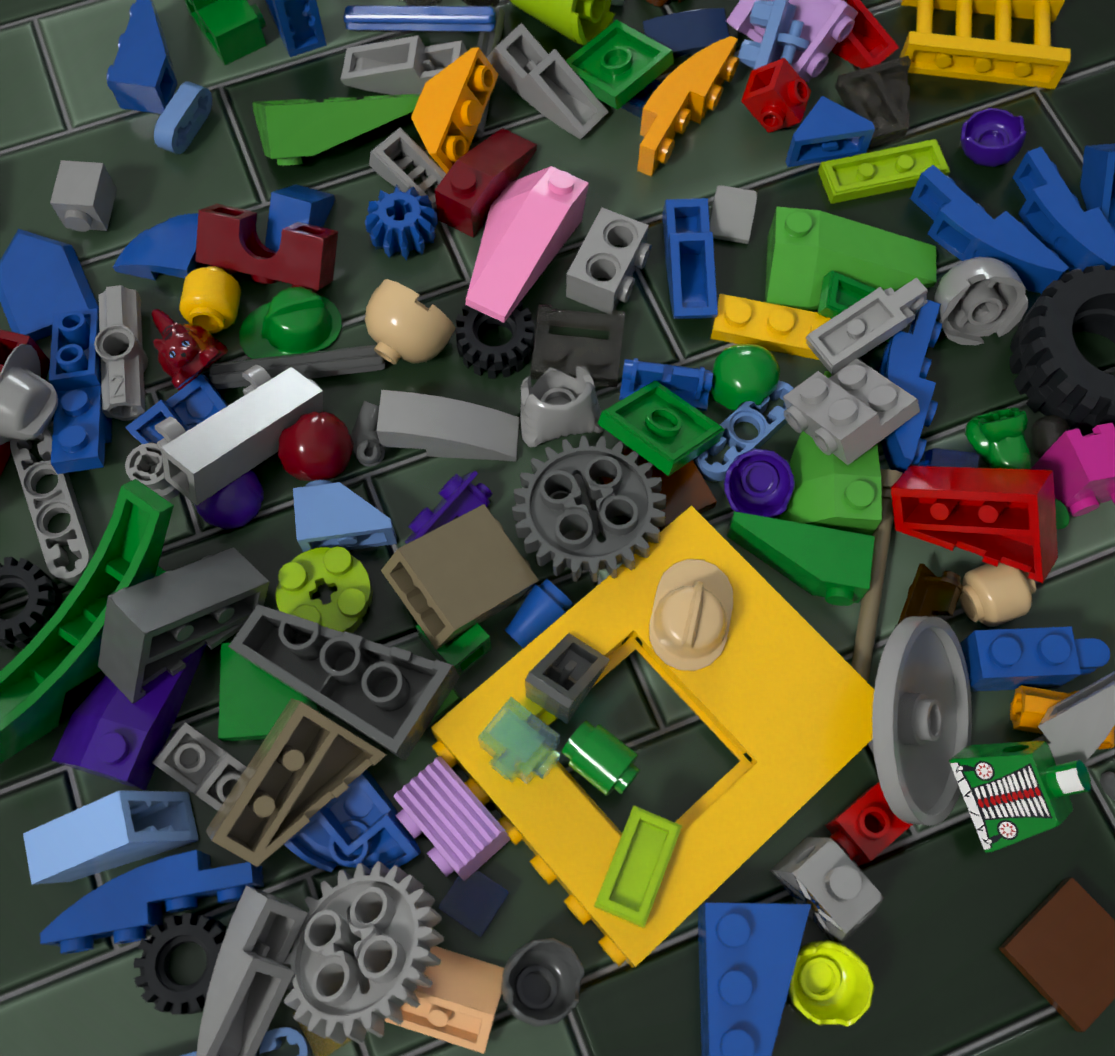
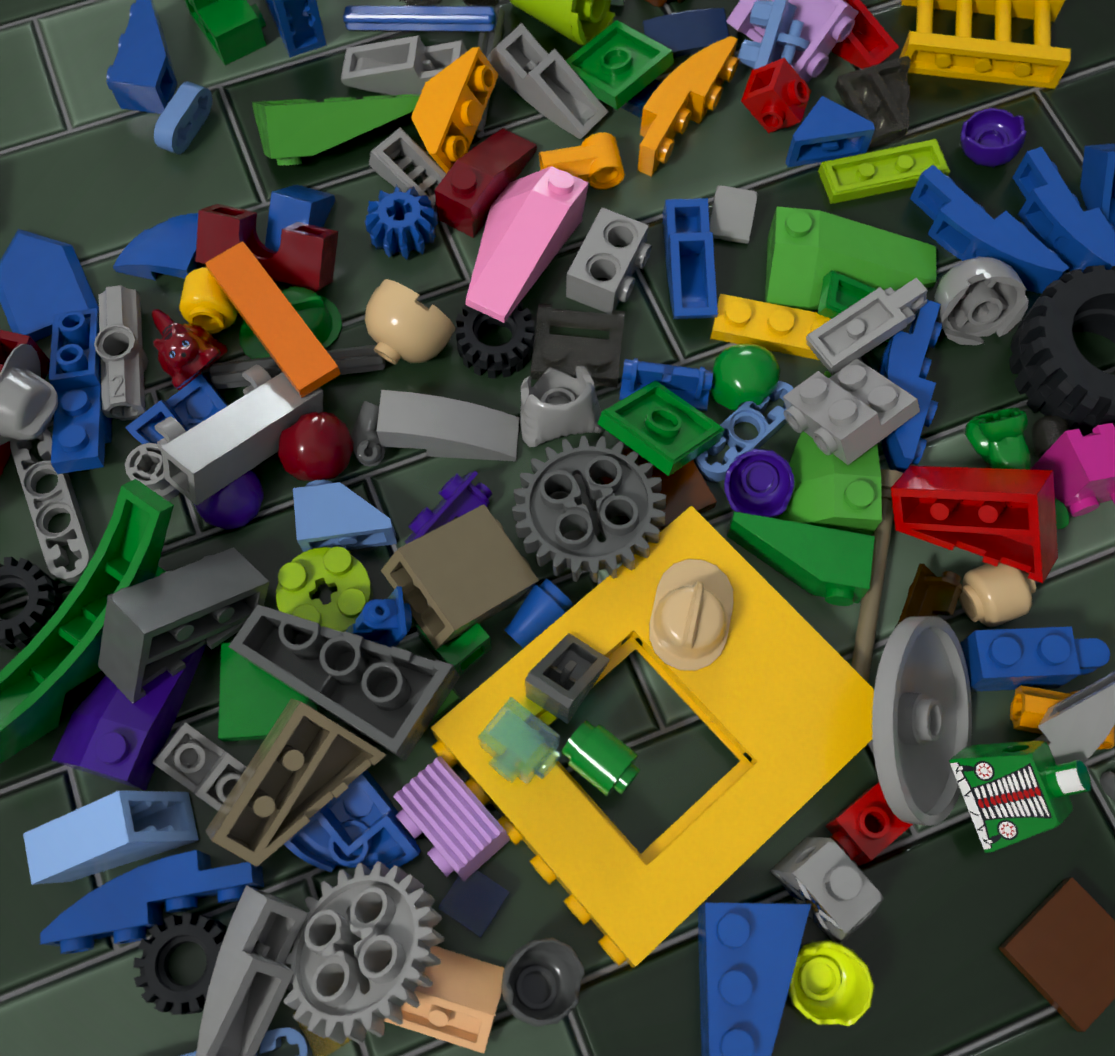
light grey brick [50,160,117,232] -> none
lime tile [594,805,682,928] -> none
clear blue tile [919,448,979,468] -> none
none -> orange tile [205,241,341,398]
none -> blue hinge [346,586,412,648]
none -> light orange piece [539,132,625,190]

